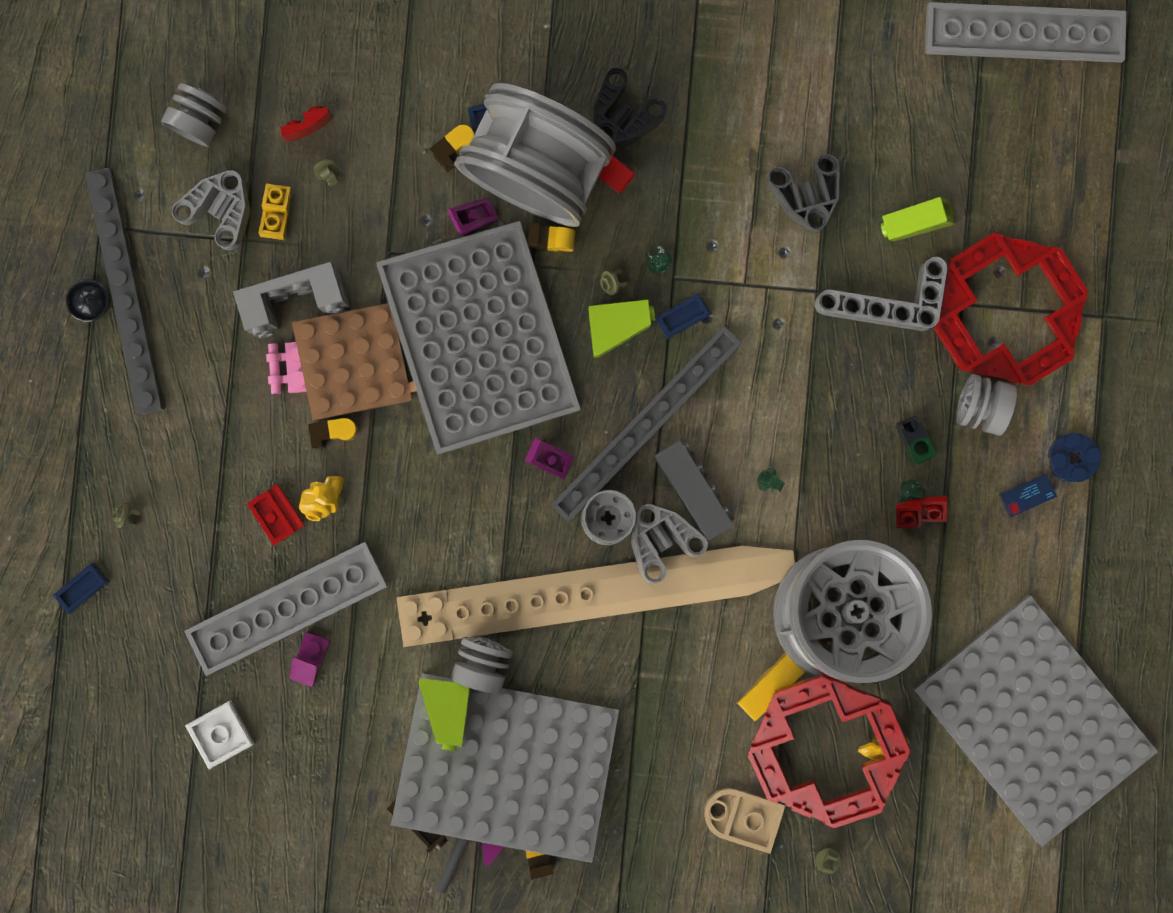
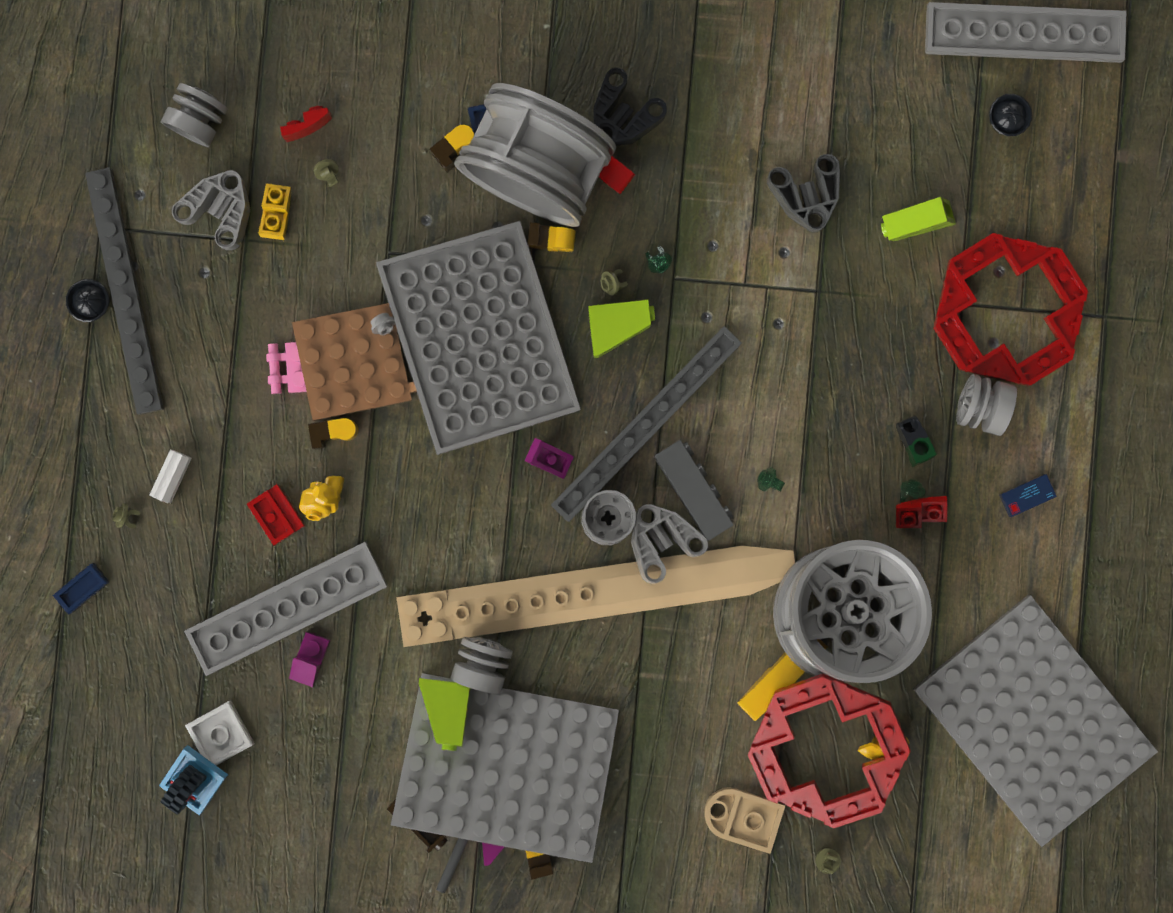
light grey plate [233,262,350,338] -> none
magenta slope [448,197,499,237] -> none
dark blue tile [655,293,711,339] -> none
light grey beam [814,257,947,331] -> none
dark blue plate [1048,433,1101,482] -> none
none -> white axle [150,449,192,504]
none -> dark azure plate [159,745,228,815]
none -> light grey plate [371,313,395,335]
none -> black hat [989,94,1032,136]

